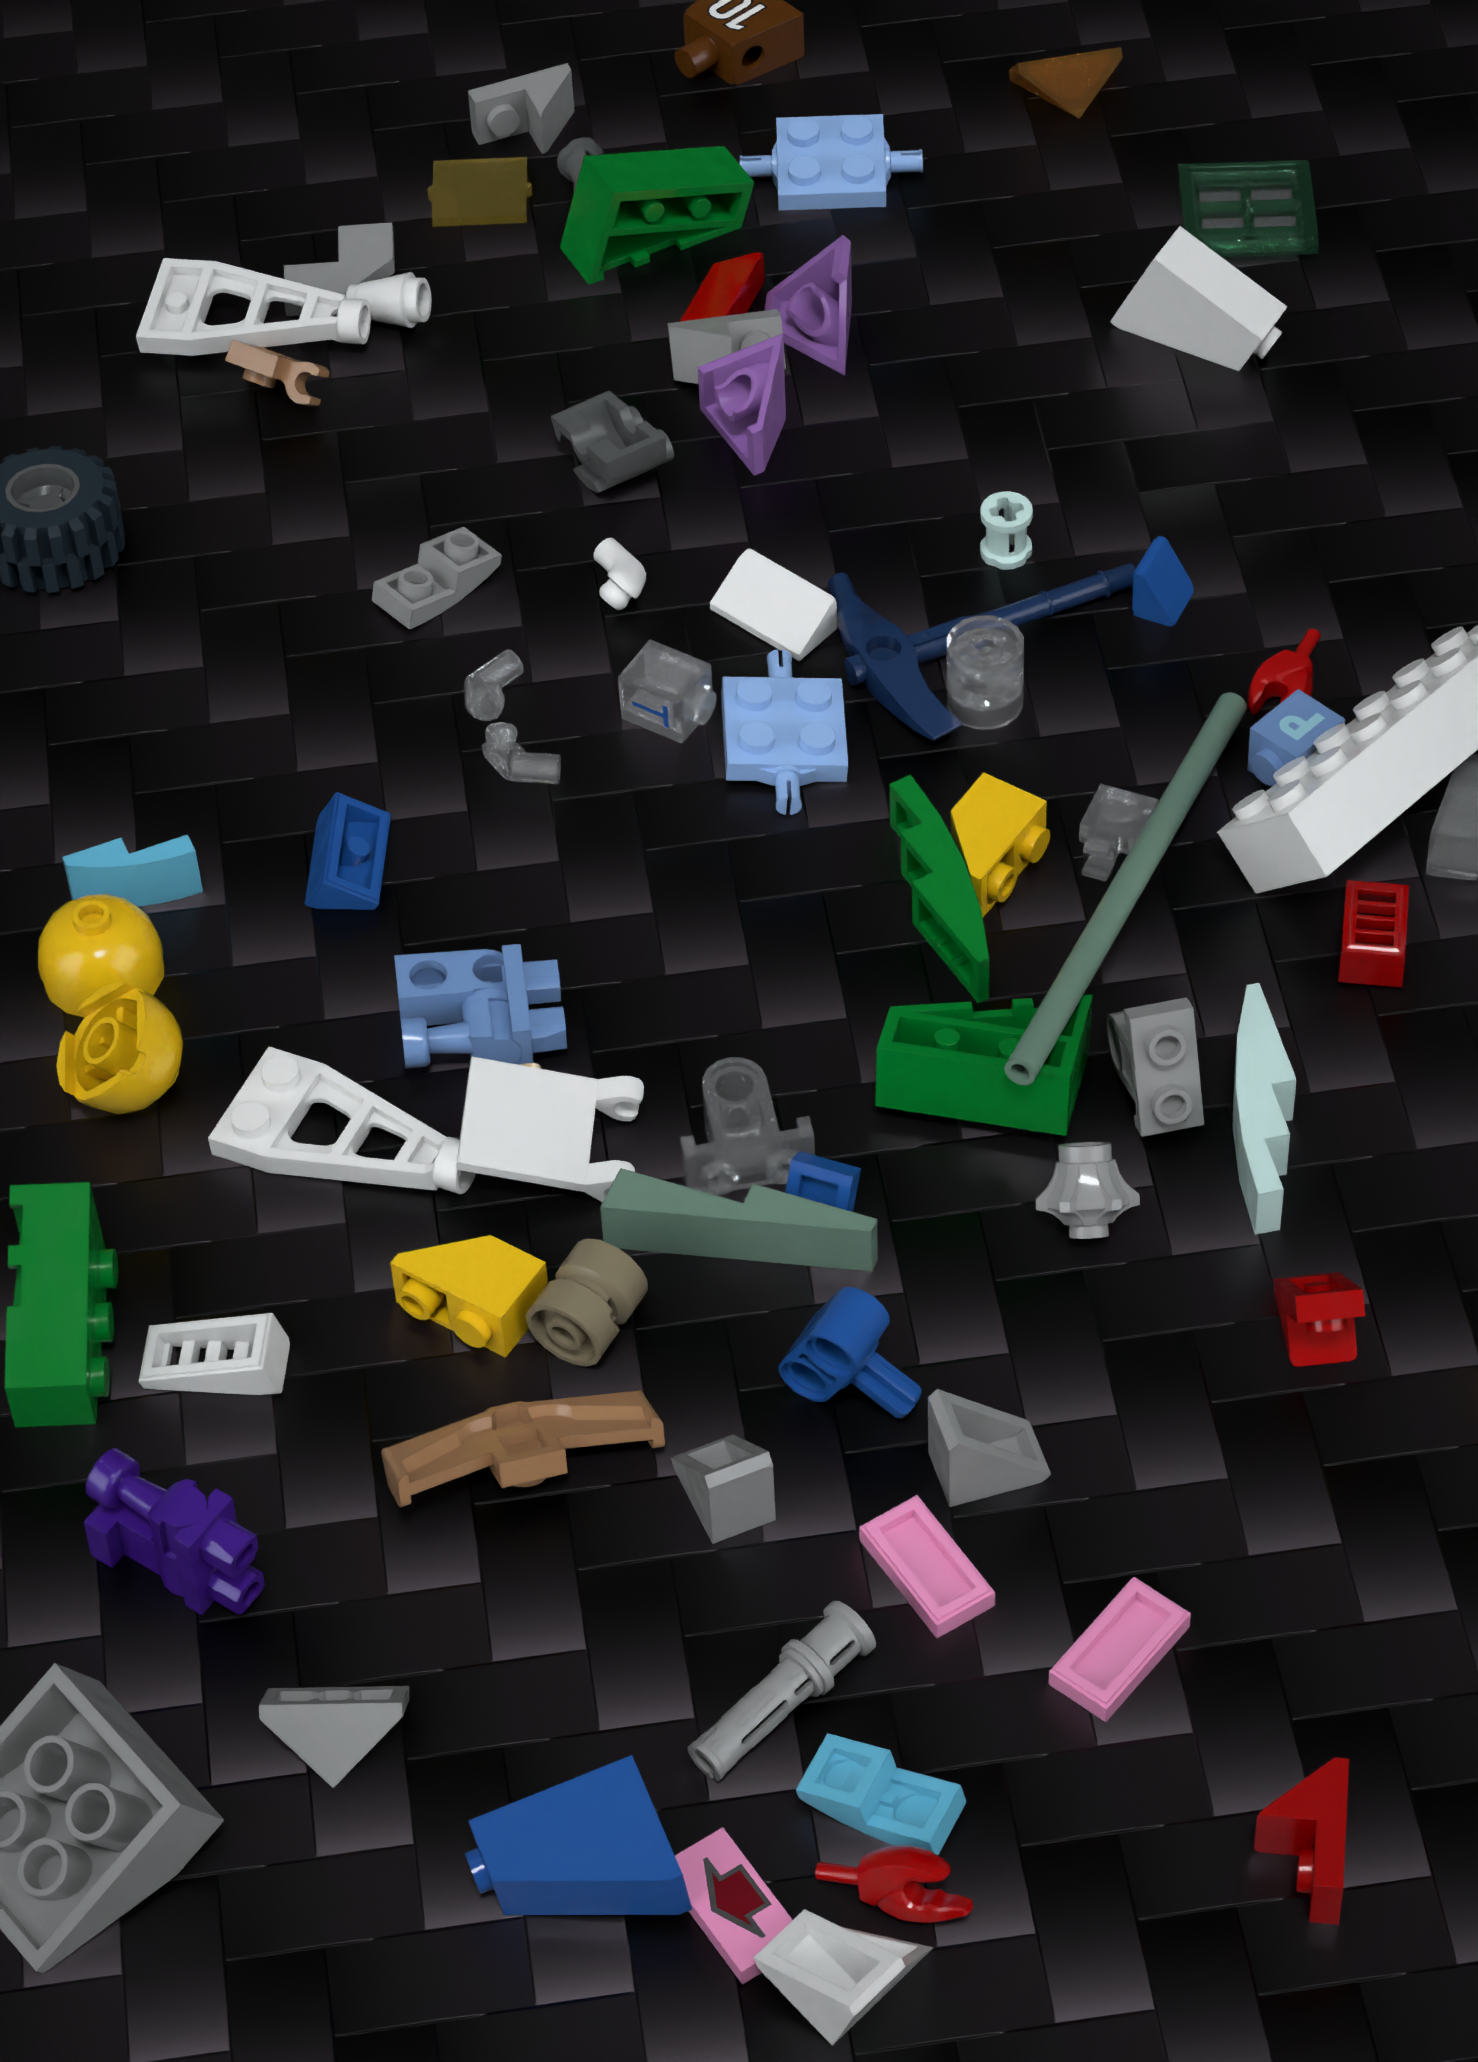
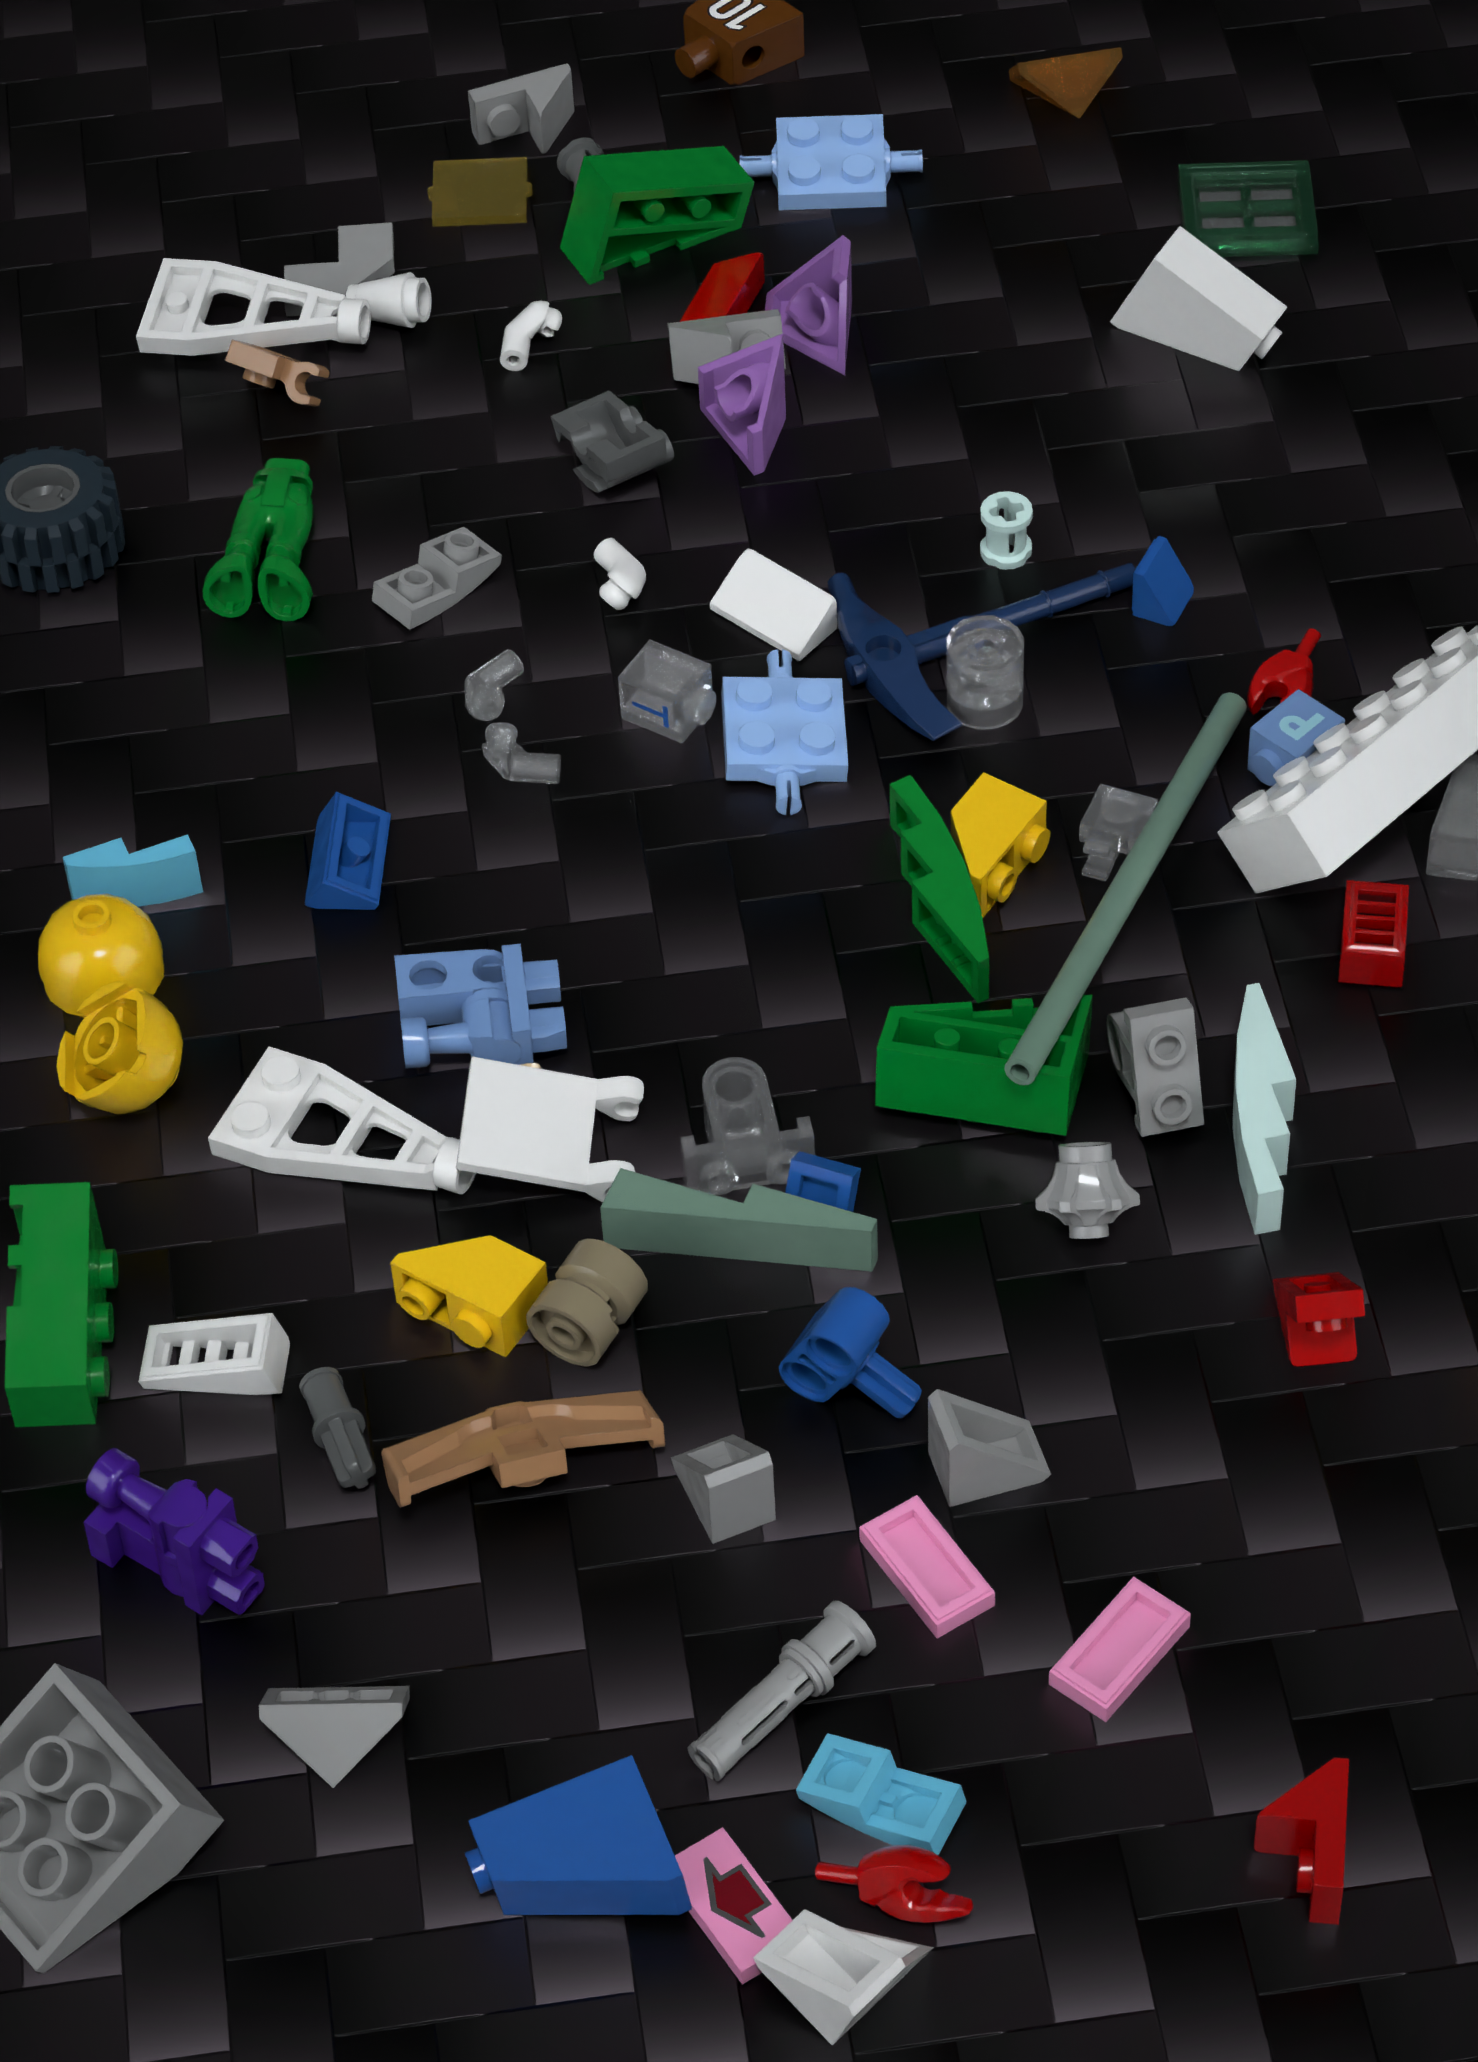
none -> green piece [203,458,313,621]
none -> dark grey axle [299,1367,376,1489]
none -> white arm [500,300,562,371]

